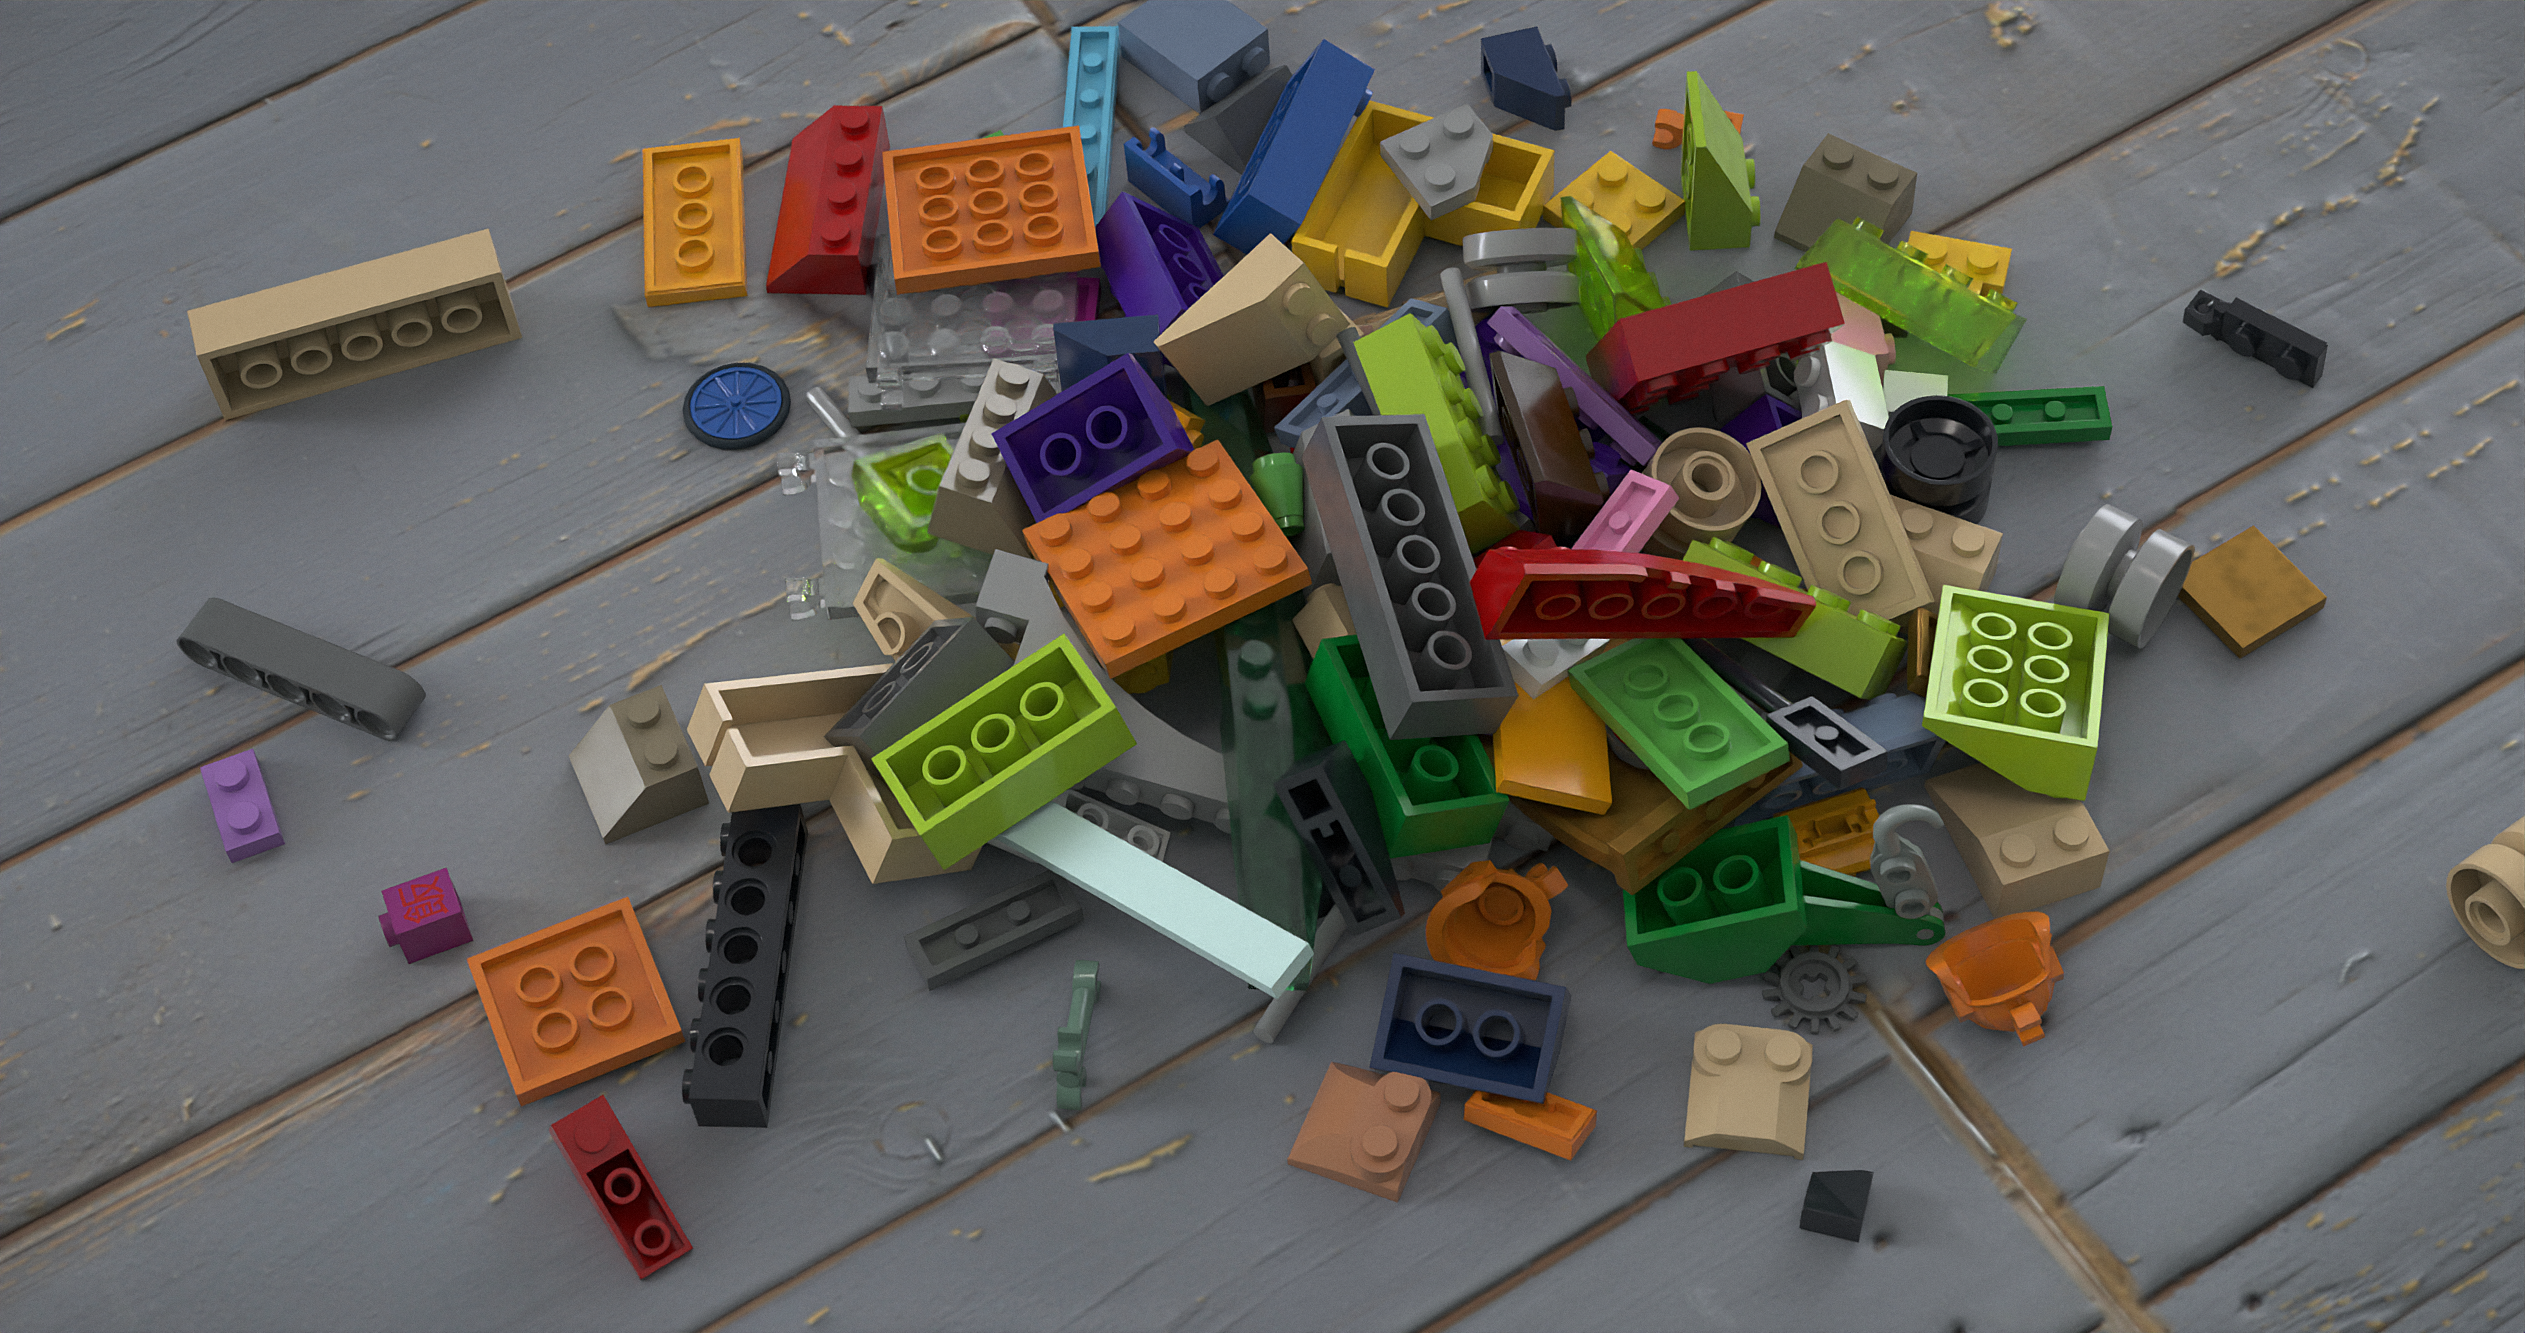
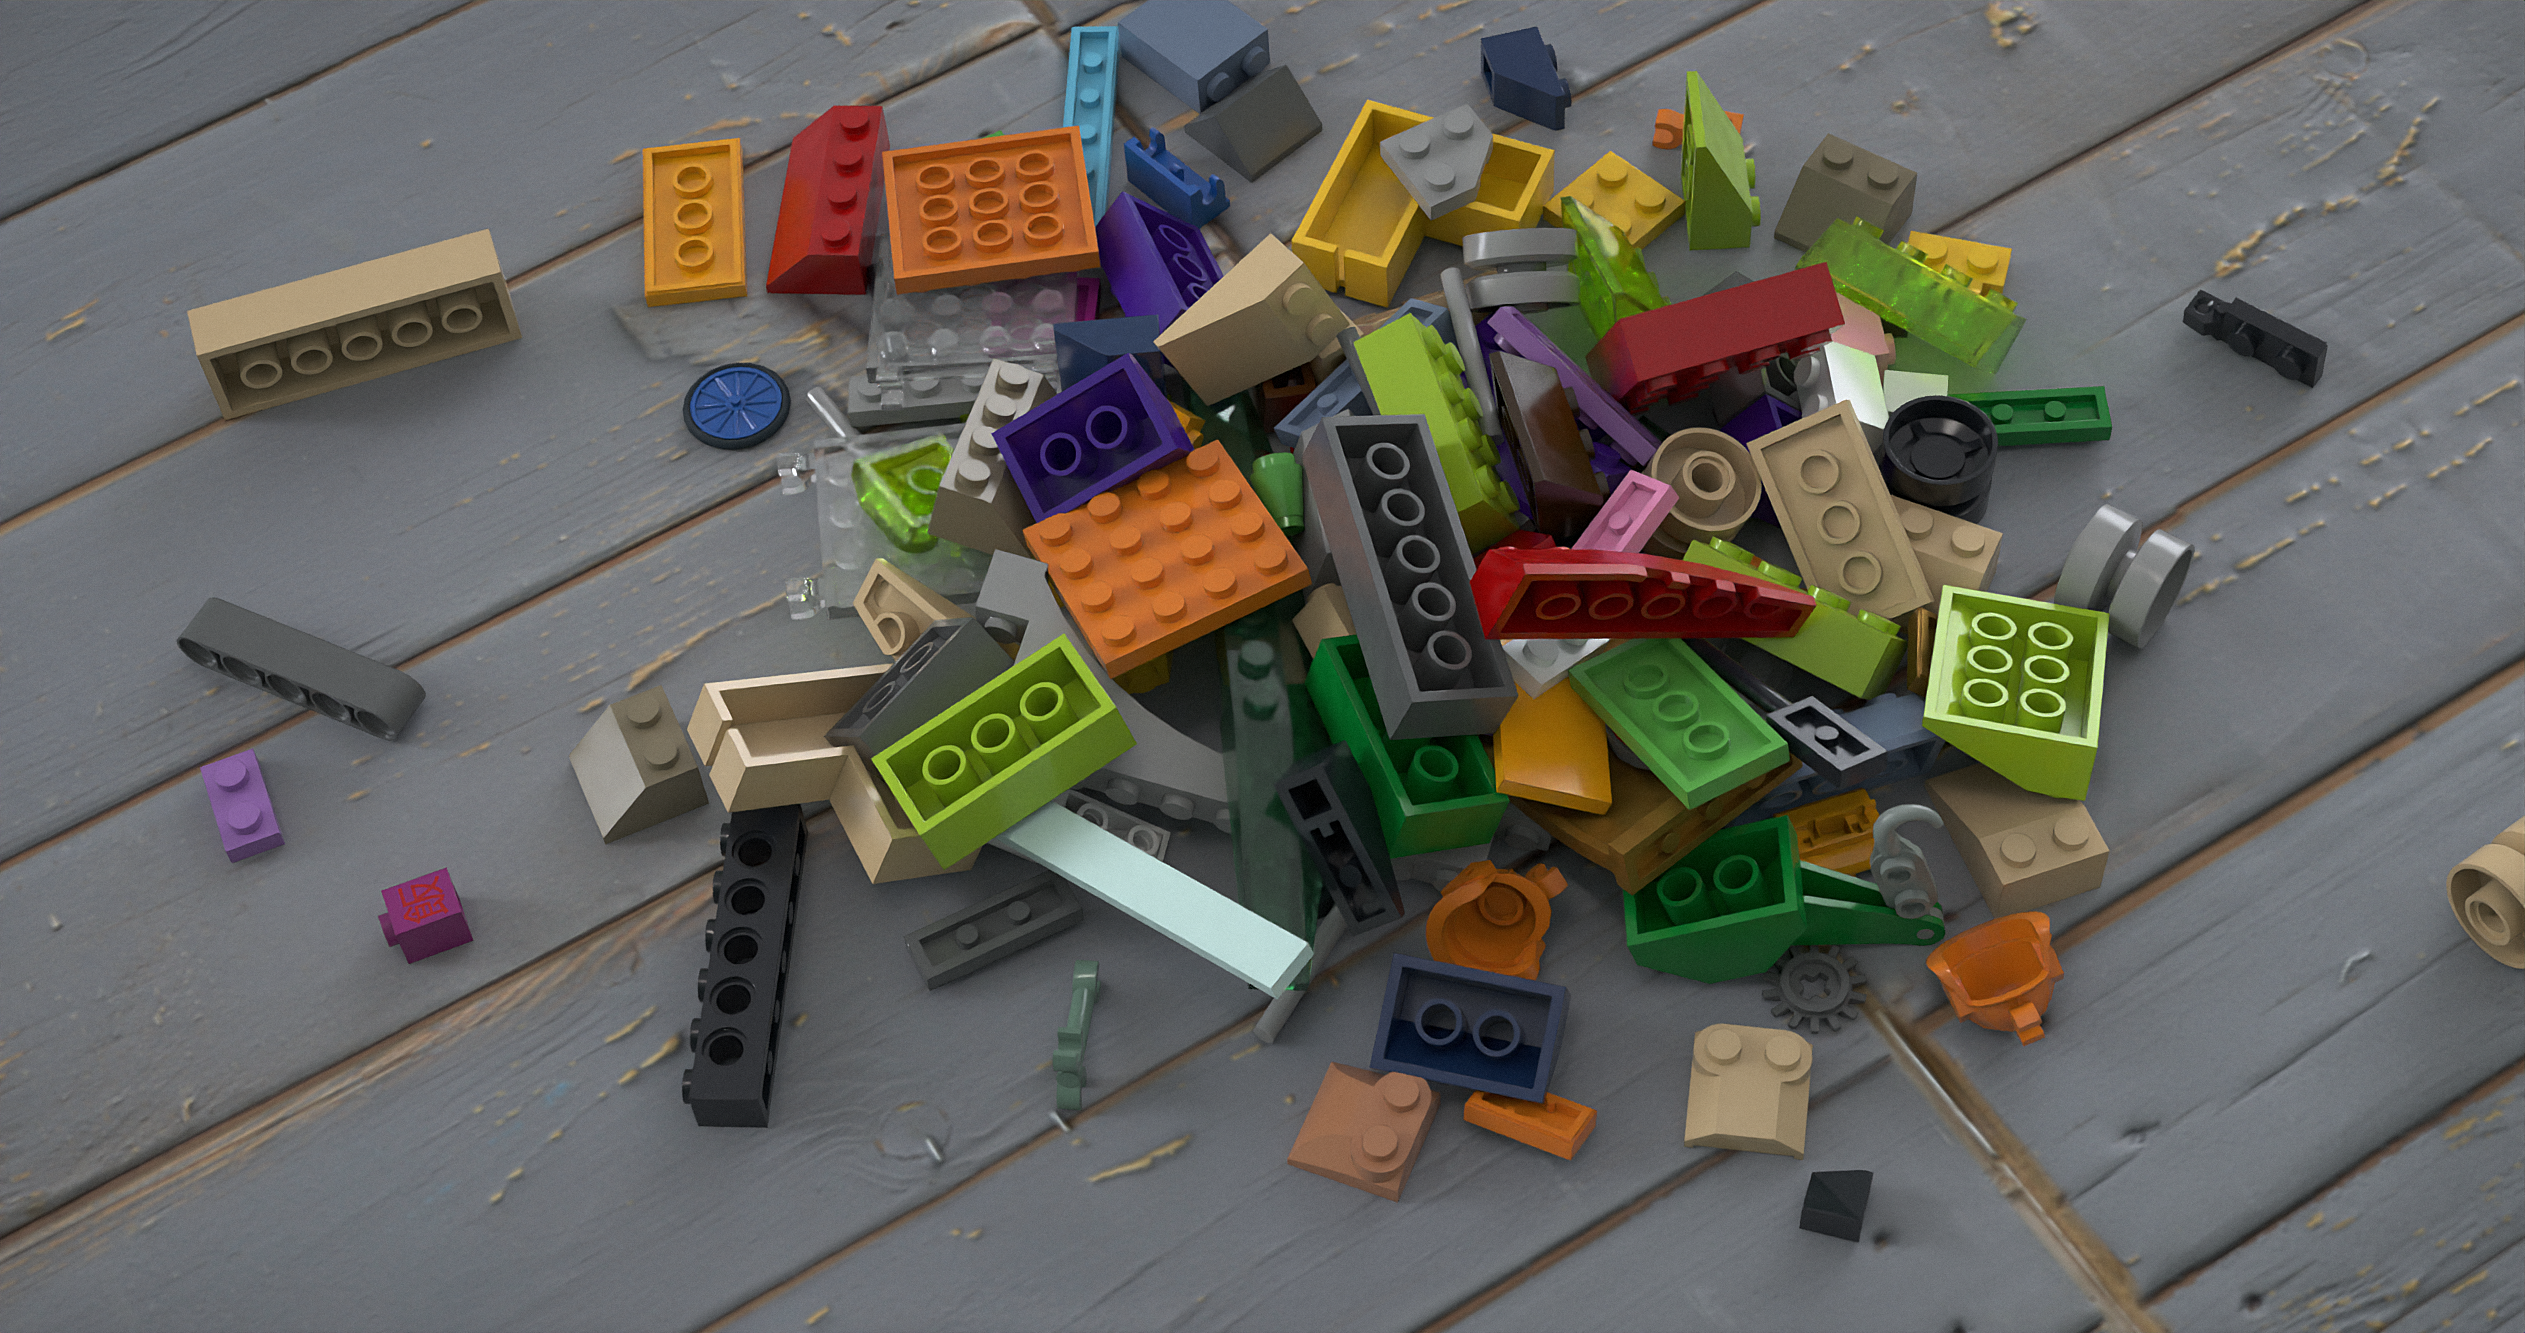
orange plate [466,896,686,1107] -> none
red slope [548,1095,693,1280] -> none
blue brick [1213,39,1375,255] -> none
pearl gold tile [2178,525,2327,659] -> none

